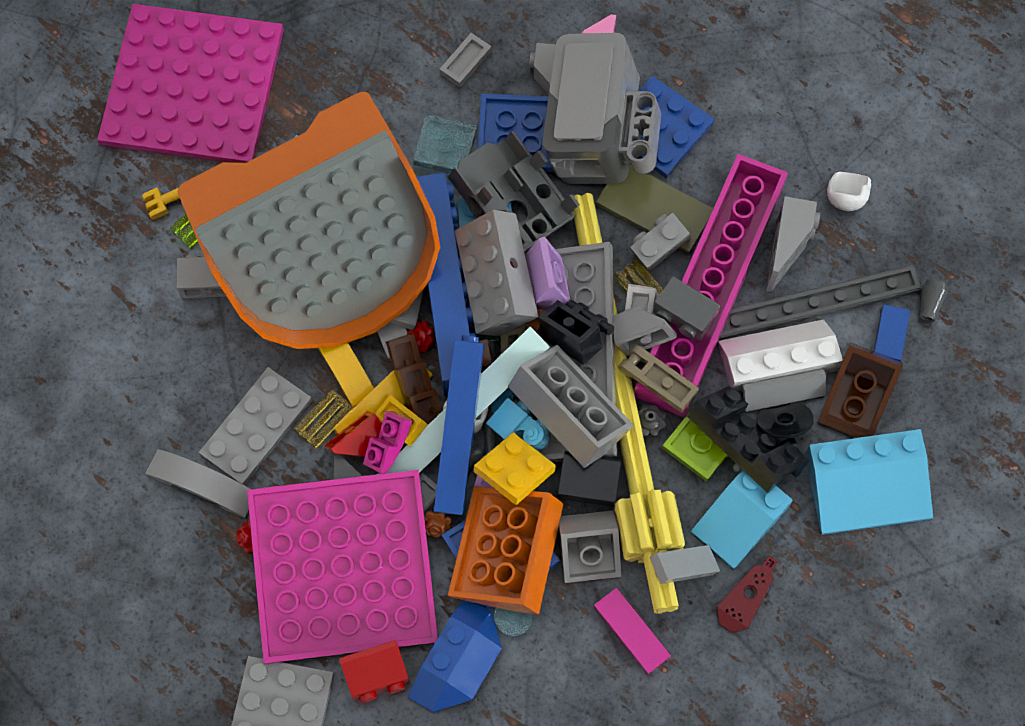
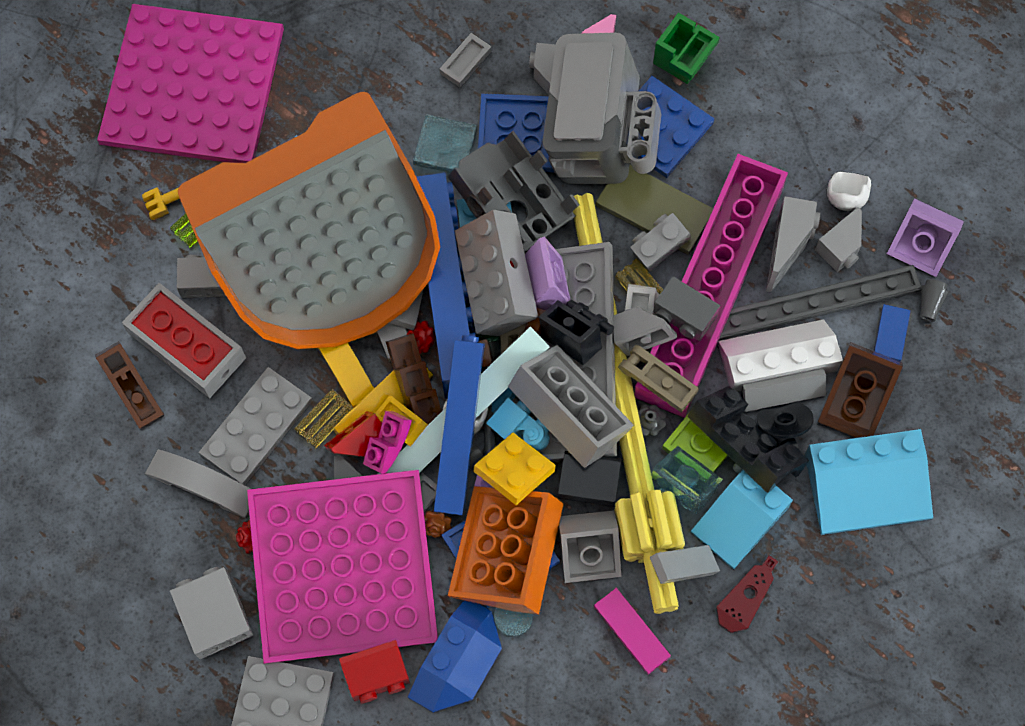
none -> reddish brown slope [95,341,164,429]
none -> brick [122,283,246,399]
none -> light grey brick [170,567,254,659]
none -> clear light blue slope [652,446,723,514]
none -> green plate [653,12,720,84]
none -> light grey slope [815,207,862,272]
none -> lavender slope [887,199,964,277]

